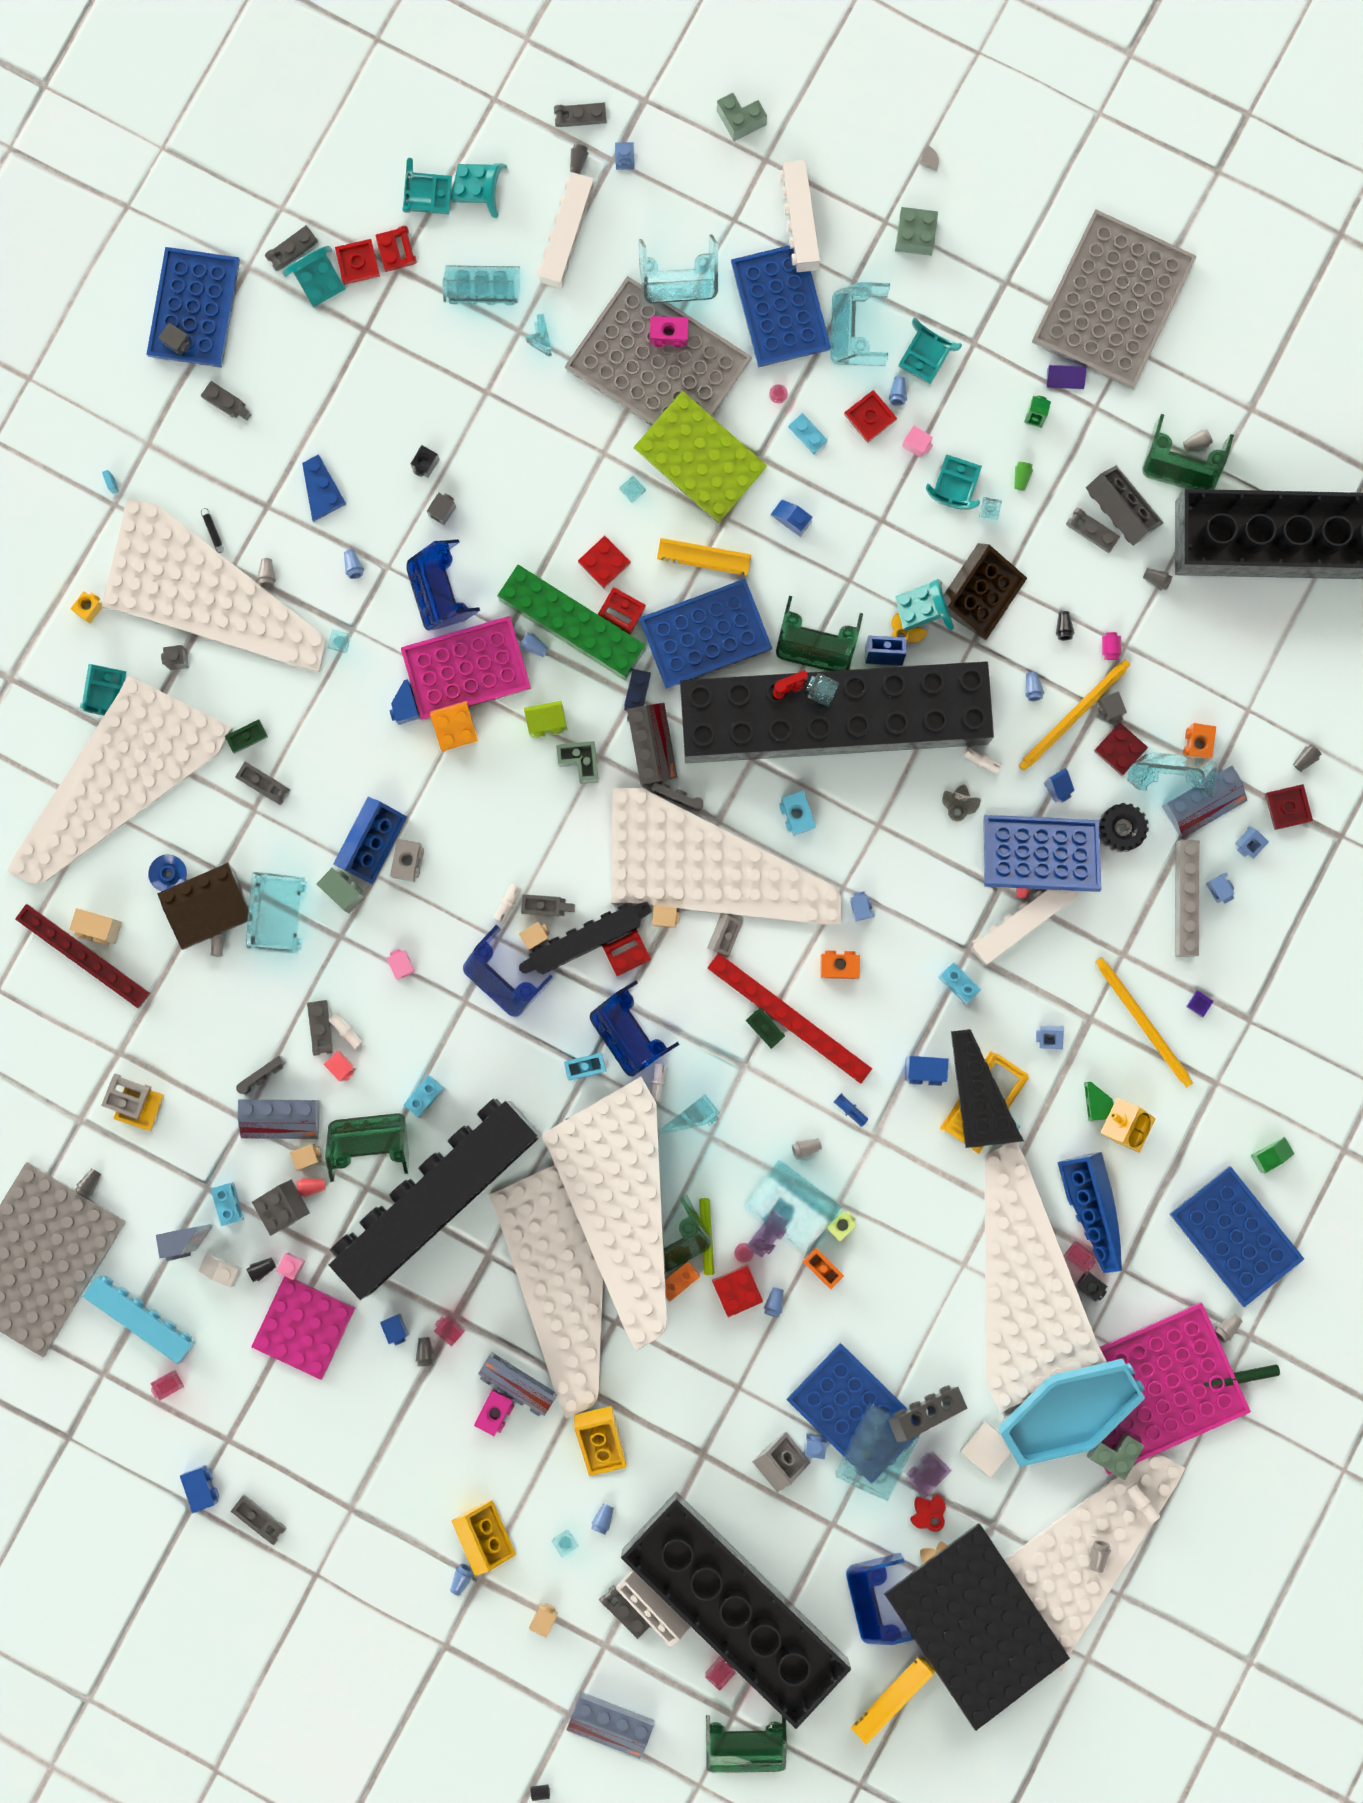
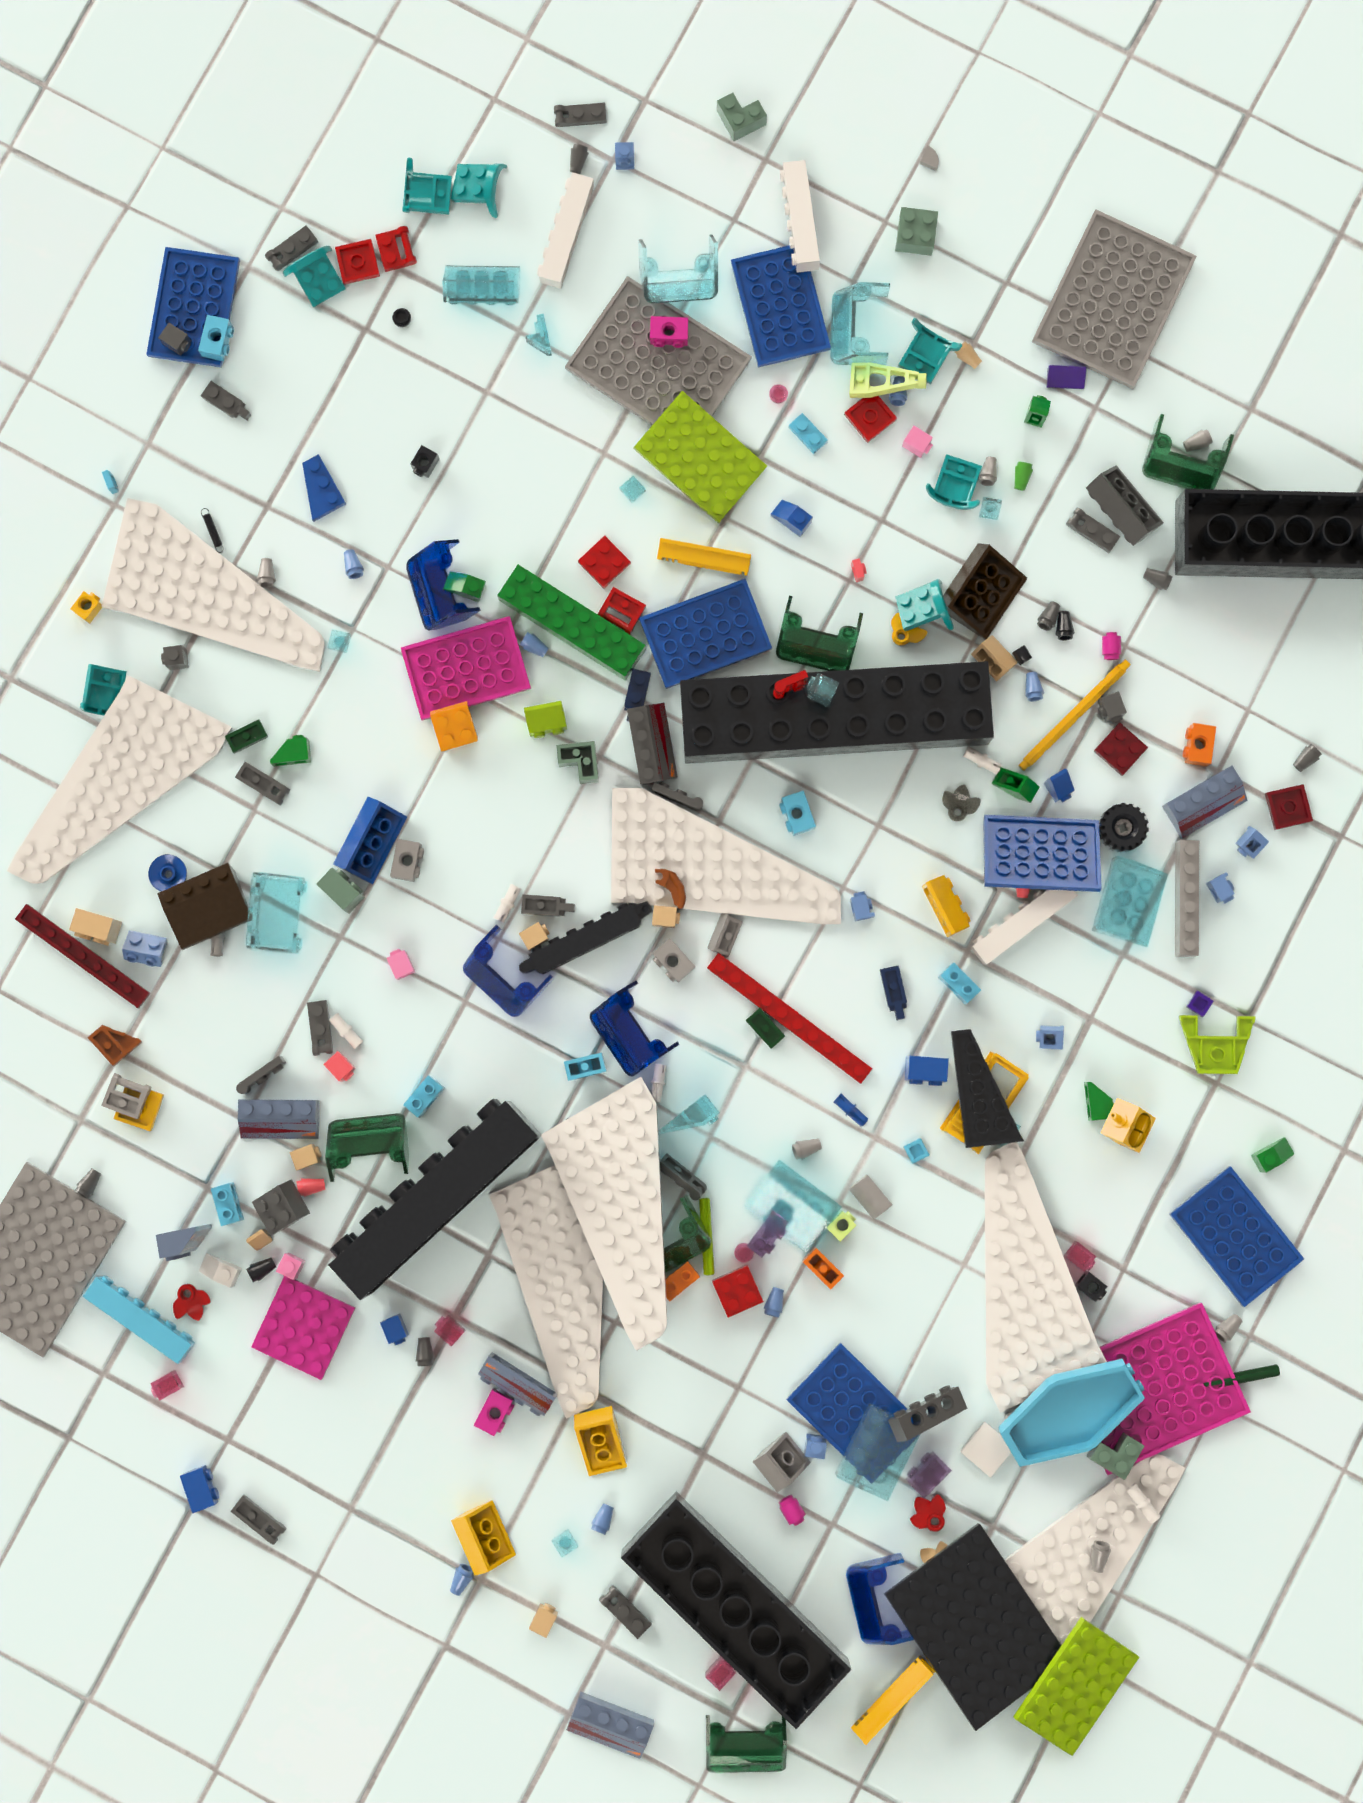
blue slope [389,679,420,725] -> none
dark grey brick [427,492,456,525] -> none
black hinge [530,1784,550,1801] -> none
red plate [602,929,651,977] -> none
white brick [616,1570,691,1646] -> none
orange brick [820,951,860,979] -> none
blue brick [865,635,907,666] -> none
blue wedge [1057,1152,1122,1273] -> none
yellow piece [1095,957,1193,1088] -> none
clear light blue windscreen [1127,752,1218,798] -> none
none -> dark orange wing [87,1025,142,1067]
none -> medium blue bracket [122,930,167,967]
none -> red plate [173,1284,211,1321]
none -> medium azure brick [198,315,234,361]
none -> tan slope [246,1229,273,1251]
none -> green slope [270,735,311,767]
none -> black plate [392,308,411,327]
none -> green slope [443,571,486,603]
none -> light grey brick [652,938,696,983]
none -> dark orange piece [655,869,686,909]
none -> dark grey plate [660,1153,707,1201]
none -> dark pink brick [778,1494,806,1526]
none -> yellowish green plate [849,362,927,398]
none -> light grey brick [849,1174,893,1219]
none -> coral plate [851,558,867,583]
none -> dark blue hinge [879,965,907,1021]
none -> medium azure tile [903,1138,929,1164]
none -> yellow slope [922,875,971,938]
none -> tan cone [955,341,982,369]
none -> tan brick [971,635,1018,682]
none -> light grey cone [978,456,997,486]
none -> green slope [991,767,1040,803]
none -> black hose [1012,645,1032,665]
none -> lime plate [1013,1617,1140,1756]
none -> dark grey cone [1037,601,1060,631]
none -> clear light blue slope [1092,855,1168,947]
none -> lime wing [1179,1015,1256,1074]

